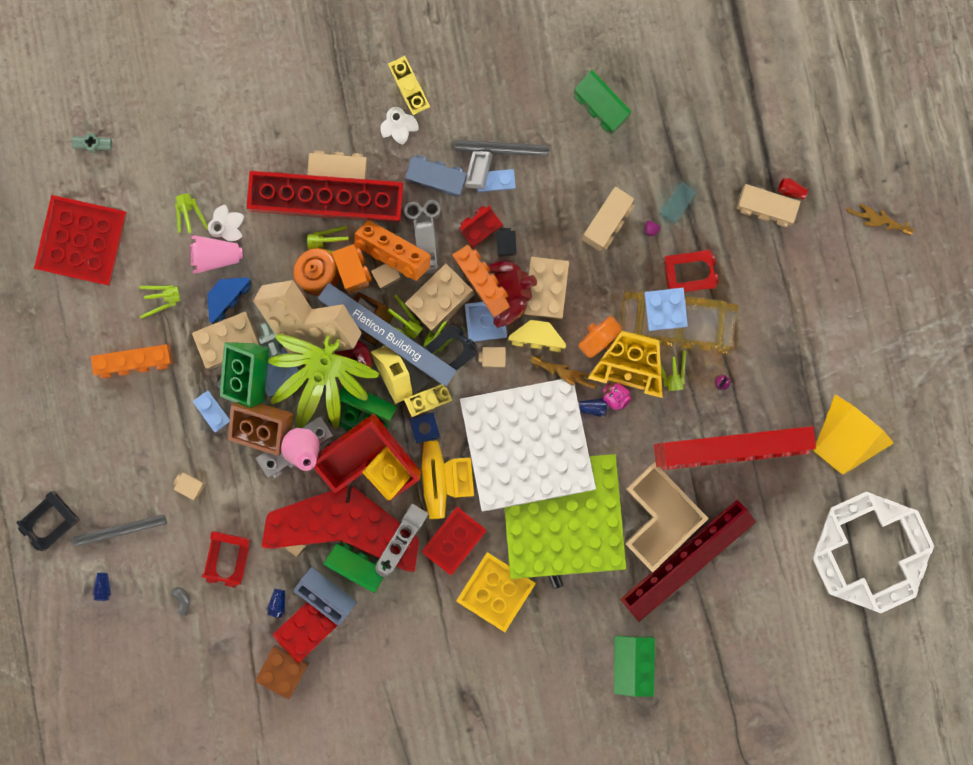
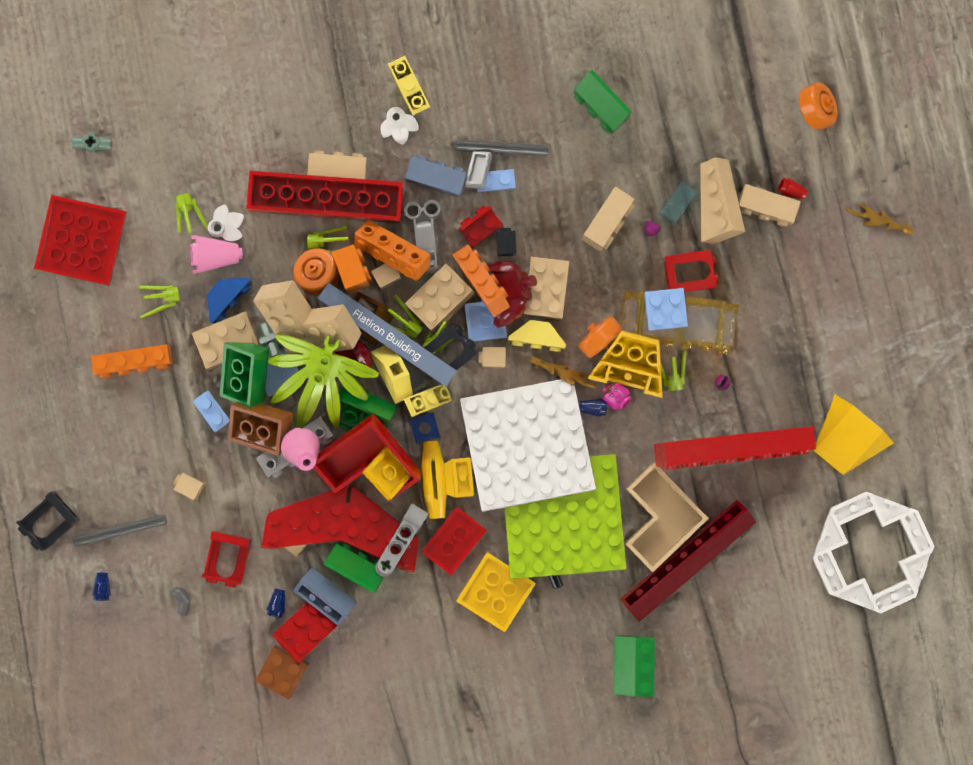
none -> tan wedge [700,157,745,244]
none -> orange wheel [799,82,838,130]

